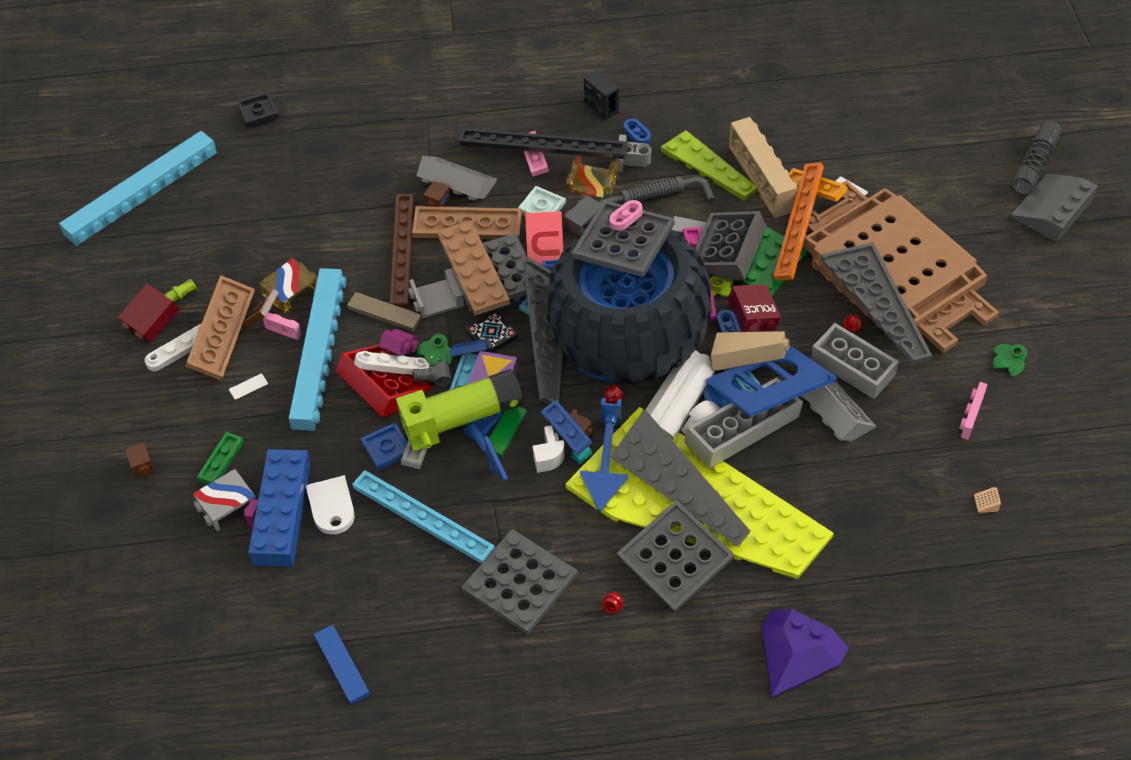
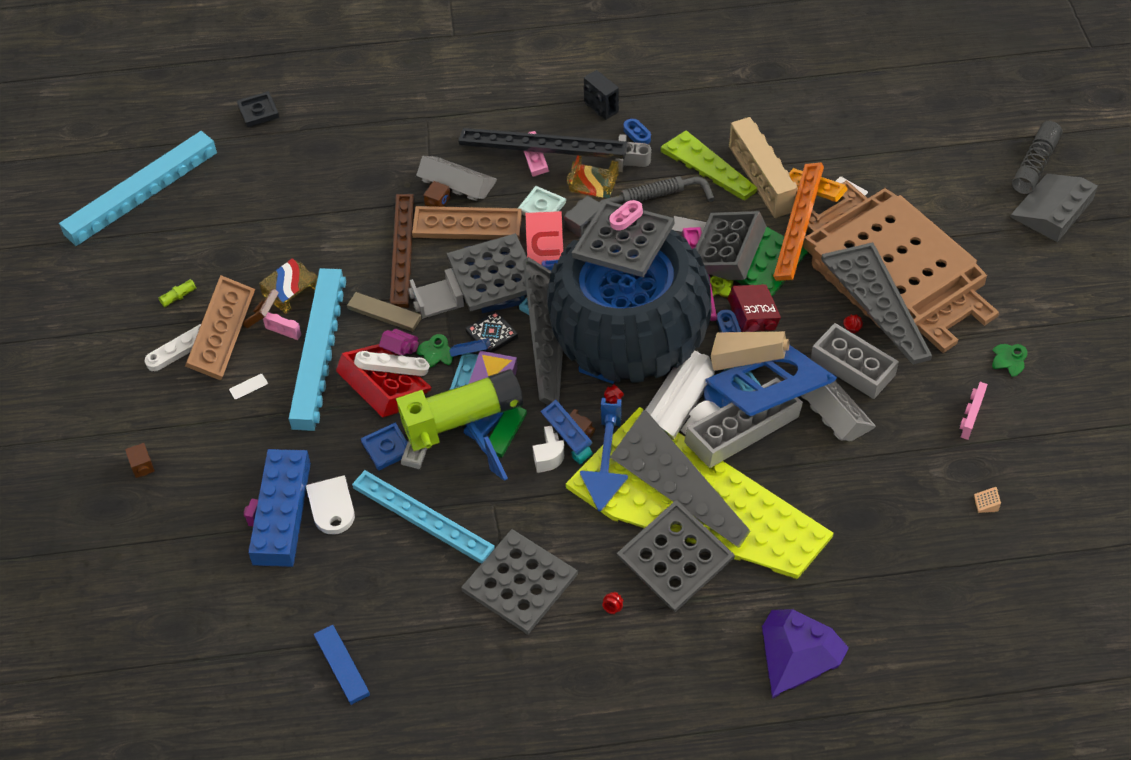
dark red brick [118,283,180,343] -> none
panel [193,469,256,531] -> none
green tile [197,432,244,485] -> none
dark grey pin [412,361,452,387] -> none
medium nougat plate [437,221,510,315] -> none

